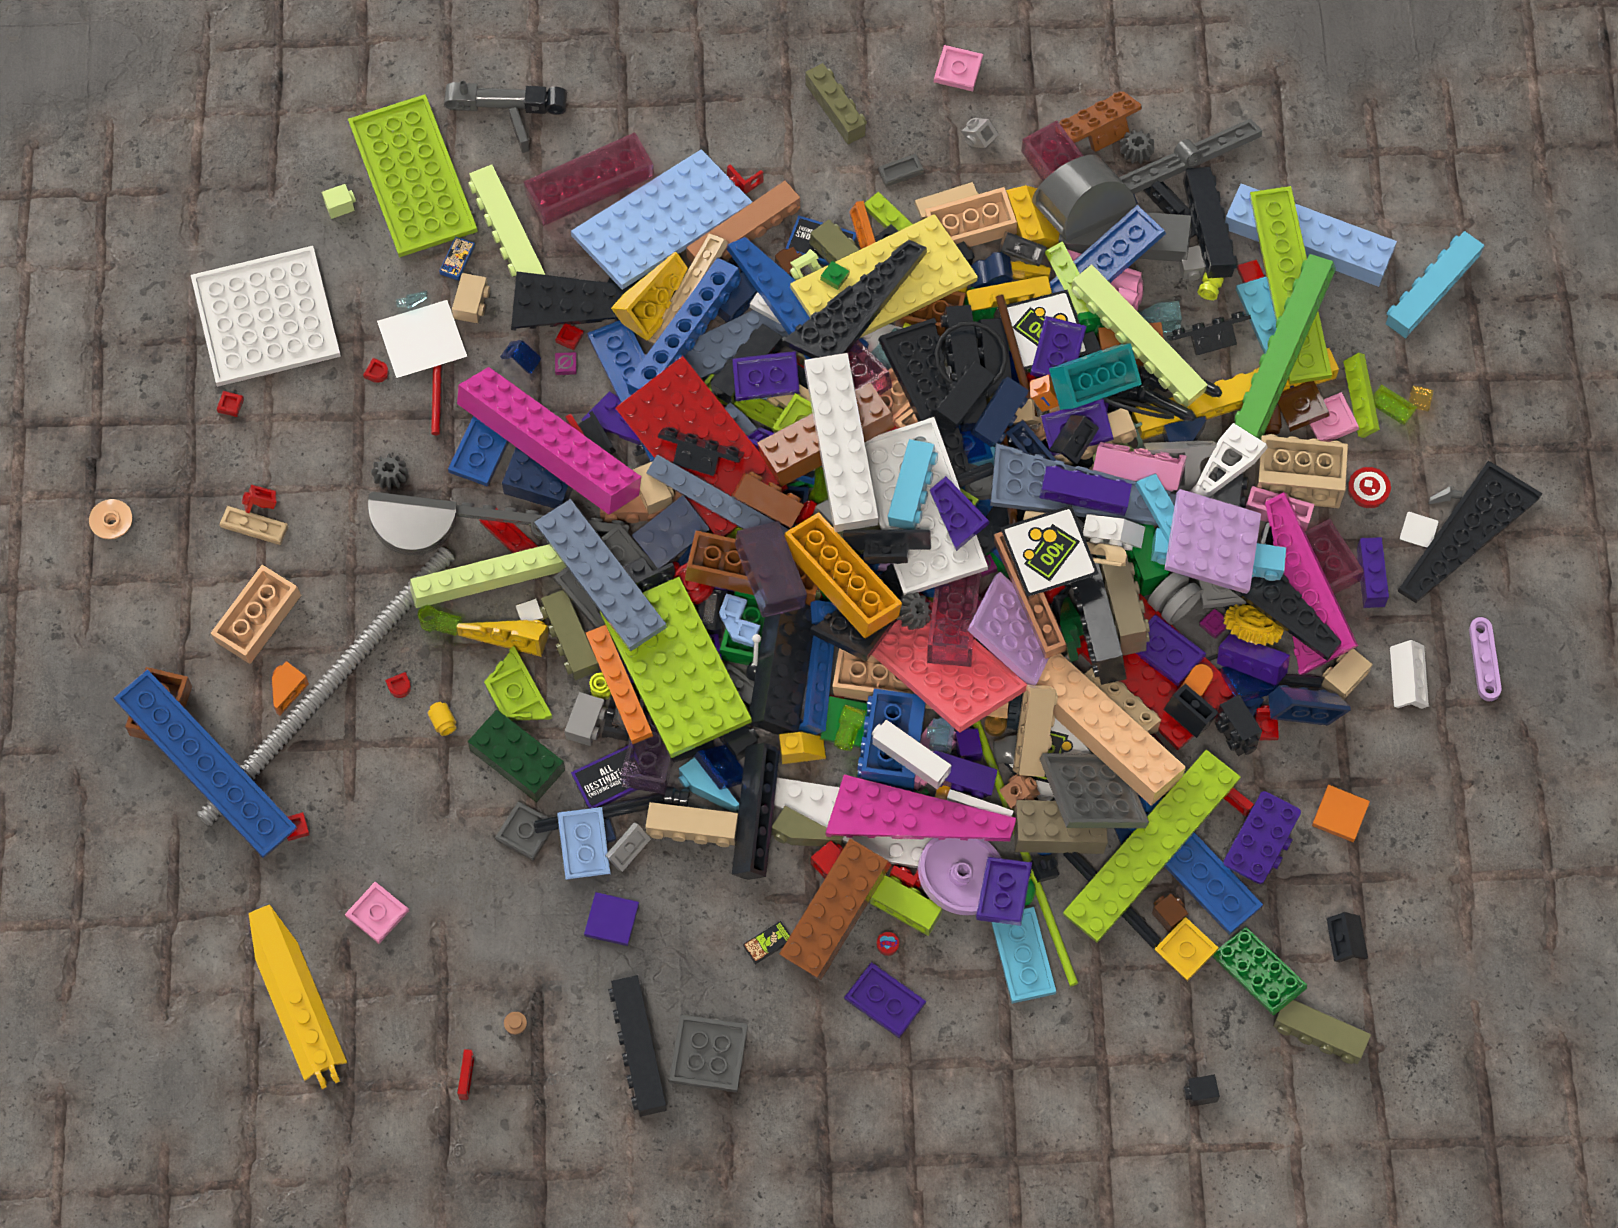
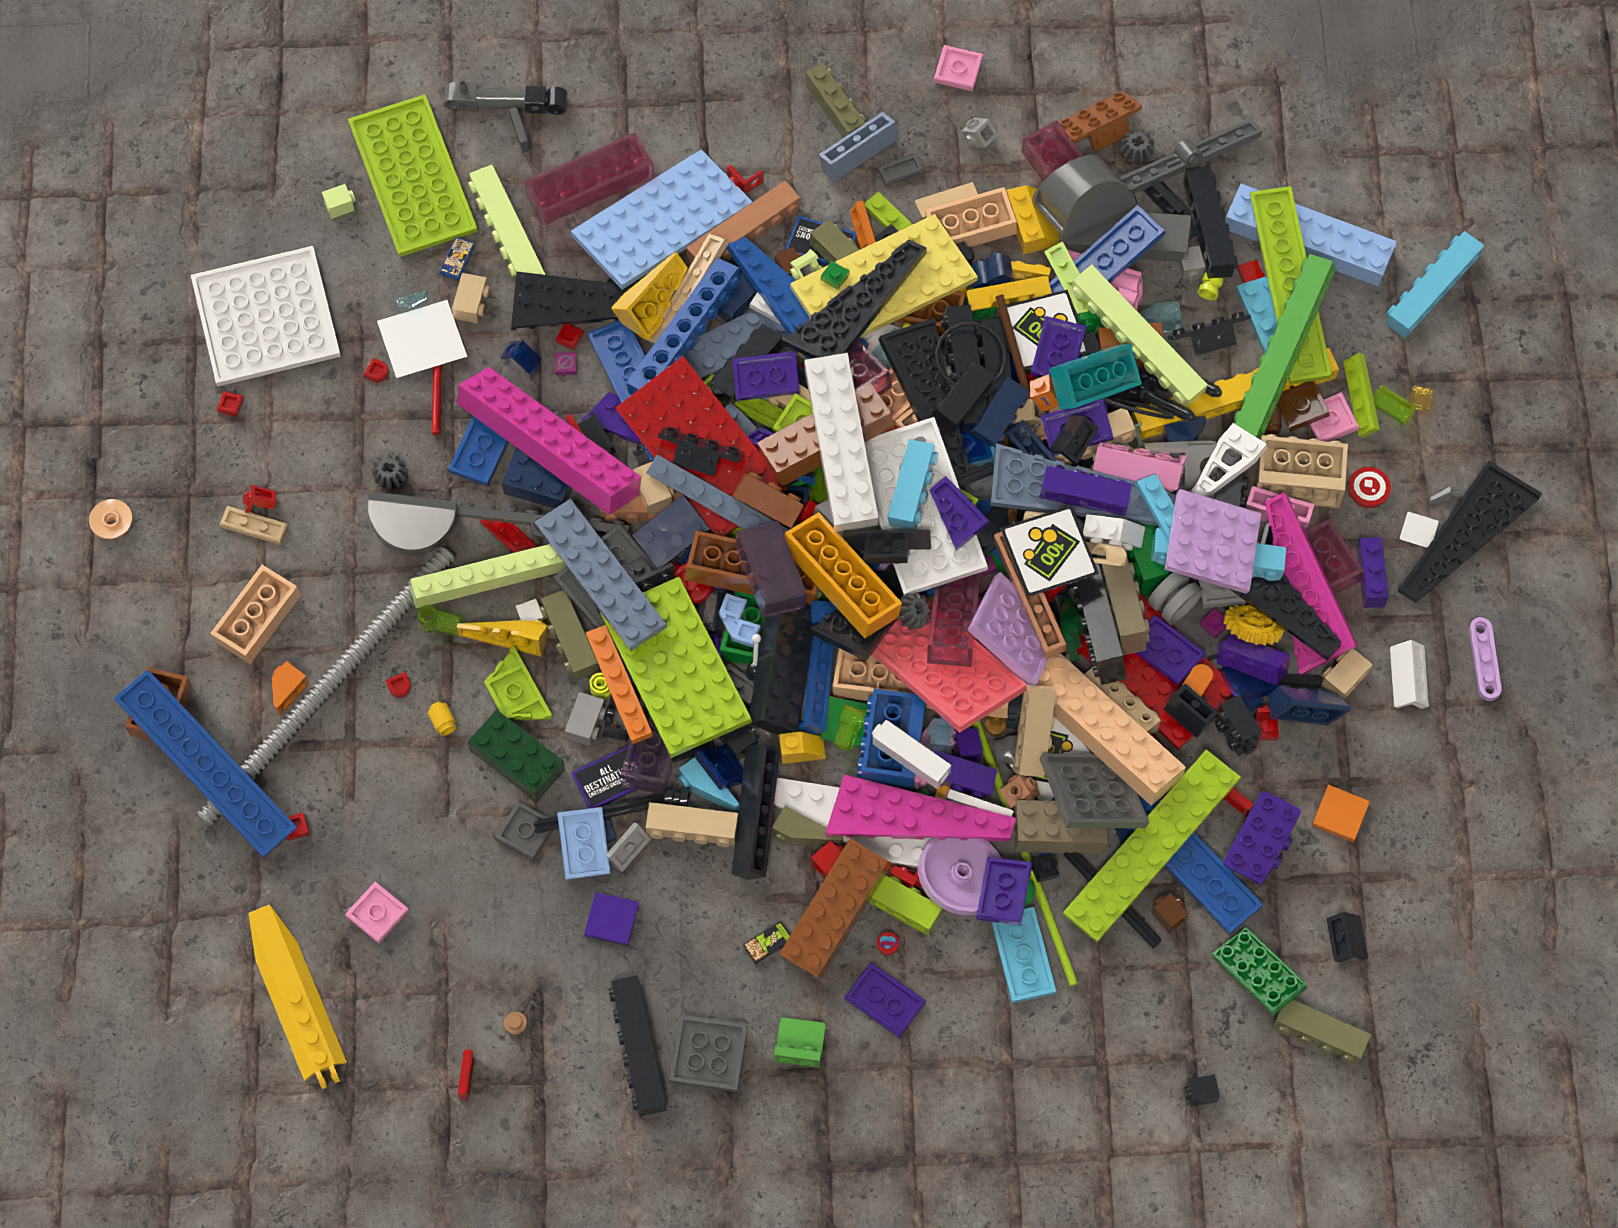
black brick [998,231,1046,266] -> none
yellow plate [1154,917,1219,982] -> none
none -> bright green bracket [774,1017,826,1068]
none -> sand blue brick [819,112,899,182]

